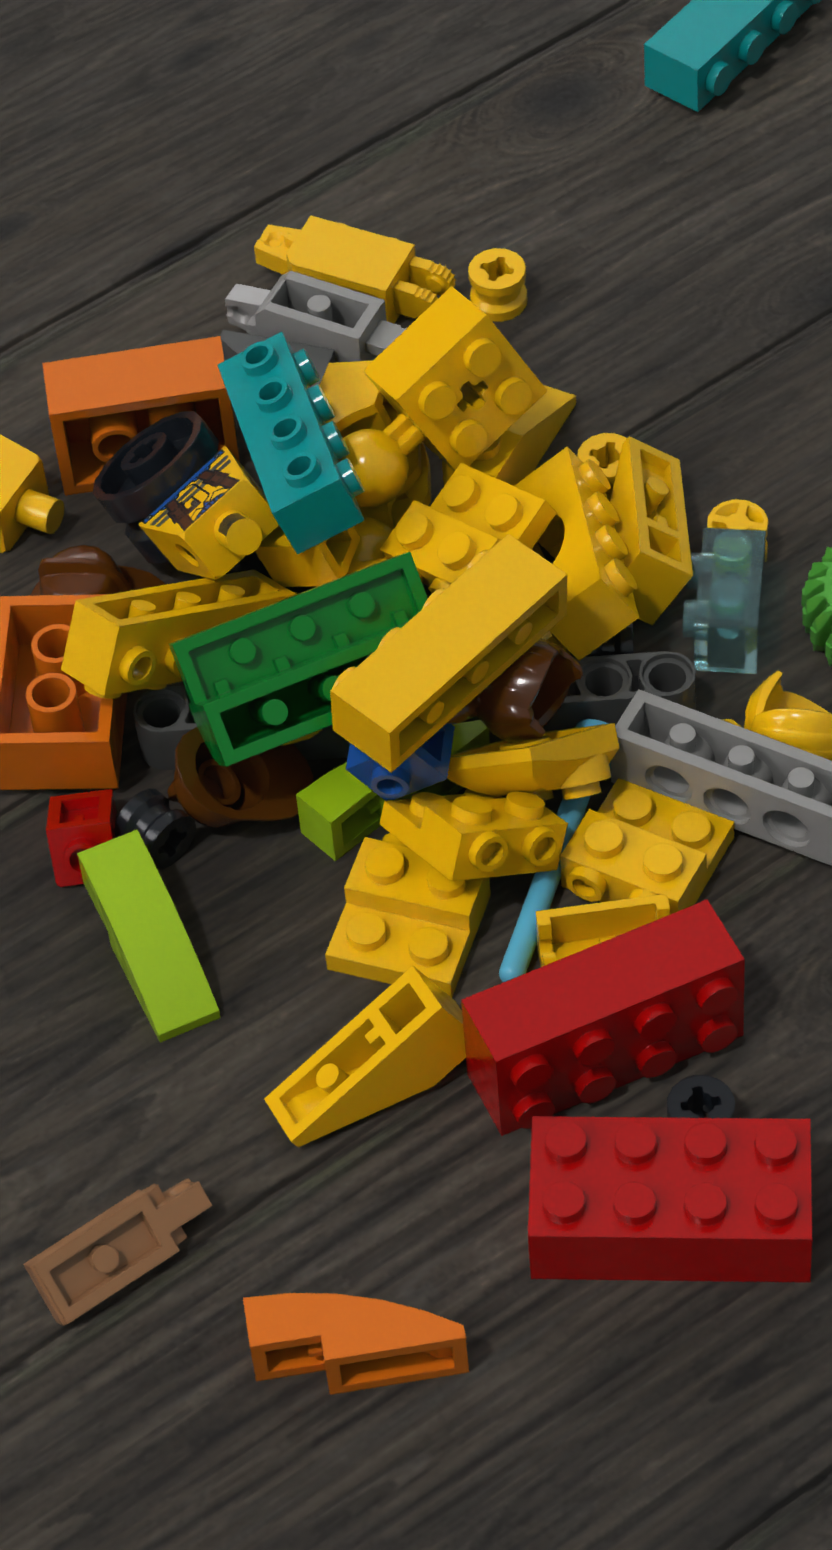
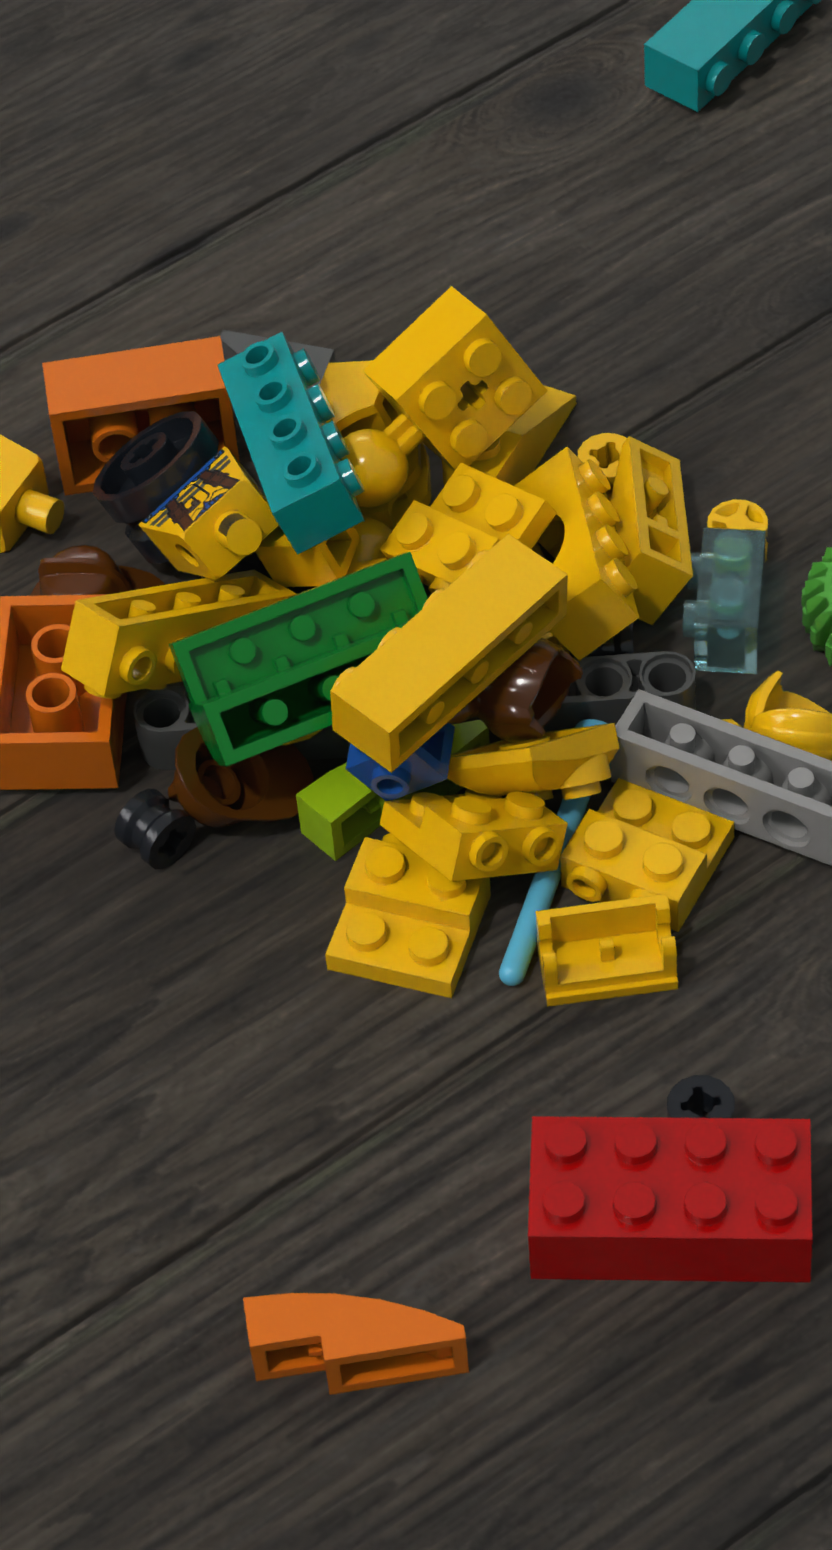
medium nougat hinge [23,1178,213,1326] -> none
red bracket [46,789,117,887] -> none
lime slope [77,830,221,1043] -> none
light grey hinge [225,271,407,362] -> none
yellow hinge [254,215,456,324] -> none
yellow slope [264,965,466,1147] -> none
red brick [461,899,745,1136] -> none
yellow wheel [468,248,527,322] -> none

